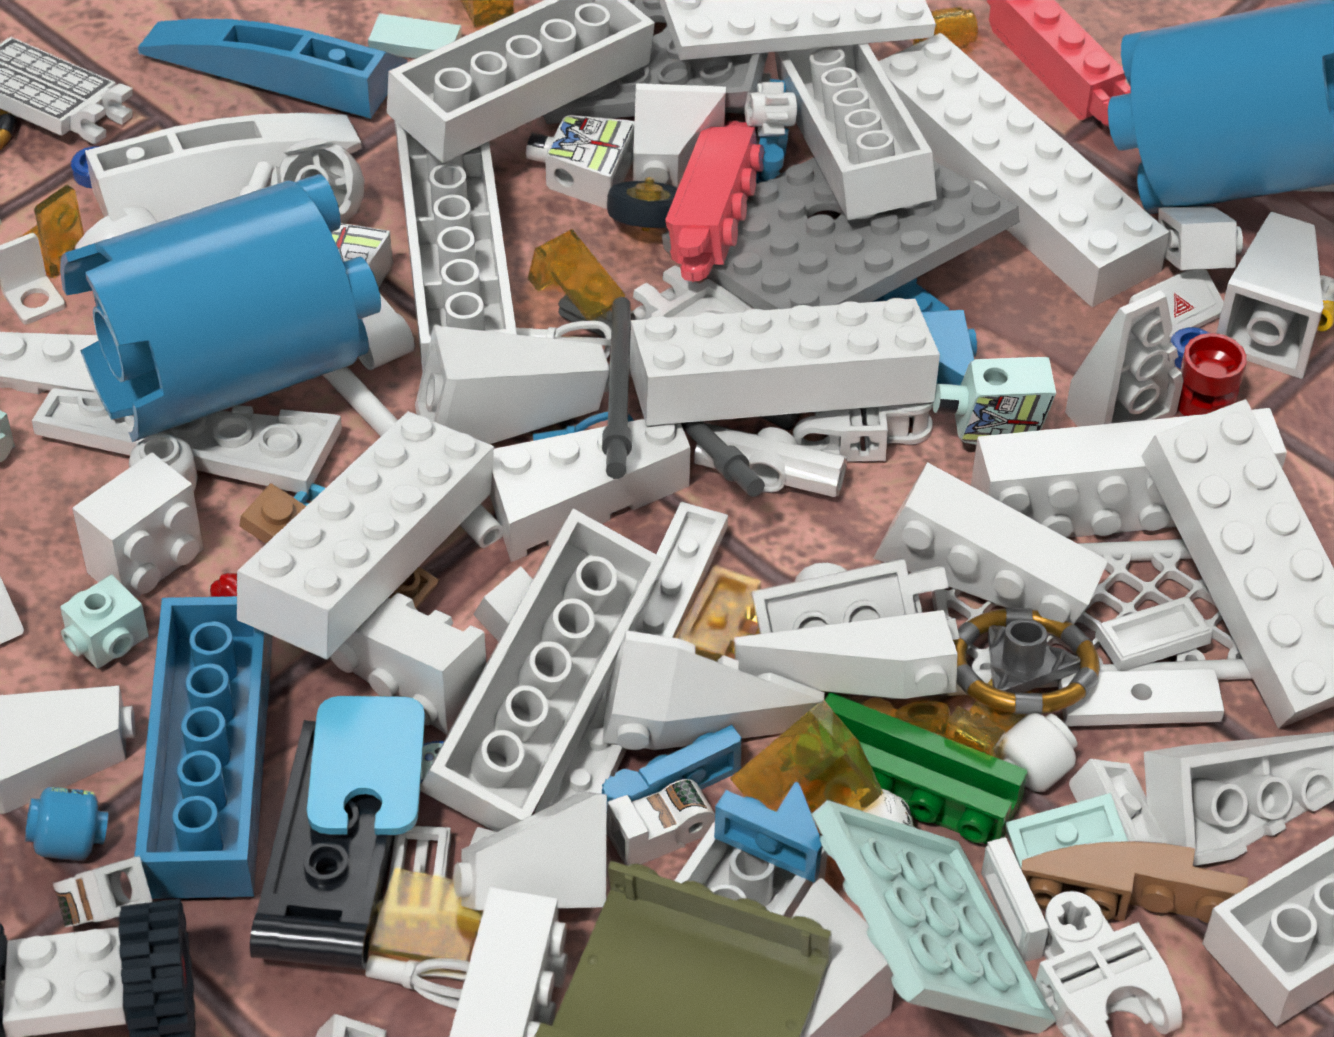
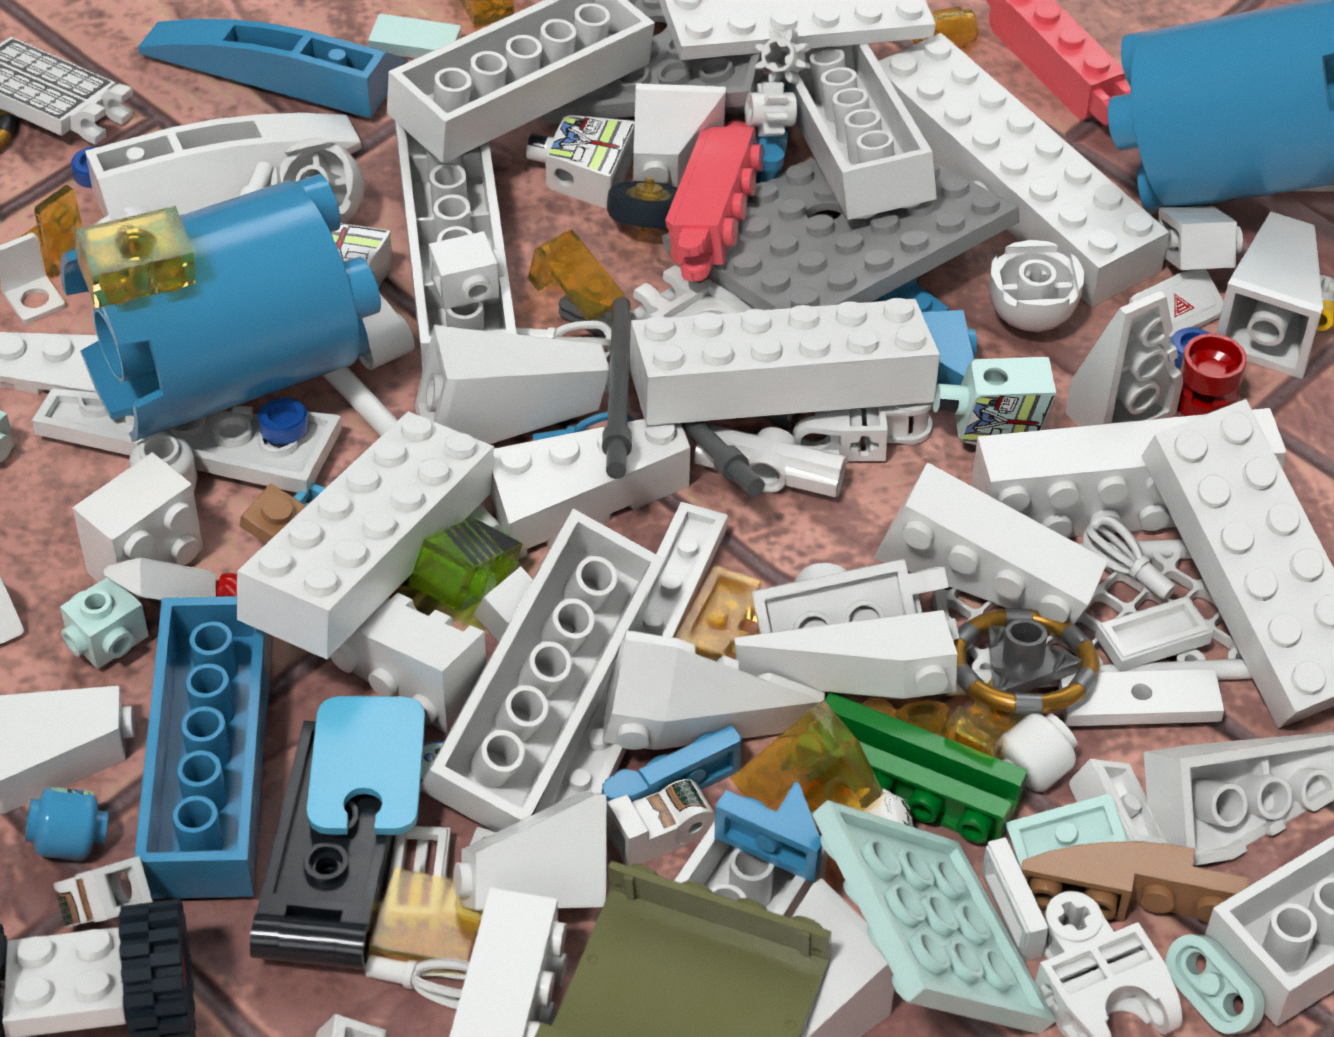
none -> clear yellow brick [75,206,195,308]
none -> white slope [104,557,216,601]
none -> blue tile [258,398,308,444]
none -> clear neon green brick [409,517,523,612]
none -> white brick [429,231,505,310]
none -> white gear [755,29,812,84]
none -> white cylinder [989,240,1084,332]
none -> white piece [1083,516,1177,601]
none -> light aqua plate [1165,934,1265,1034]

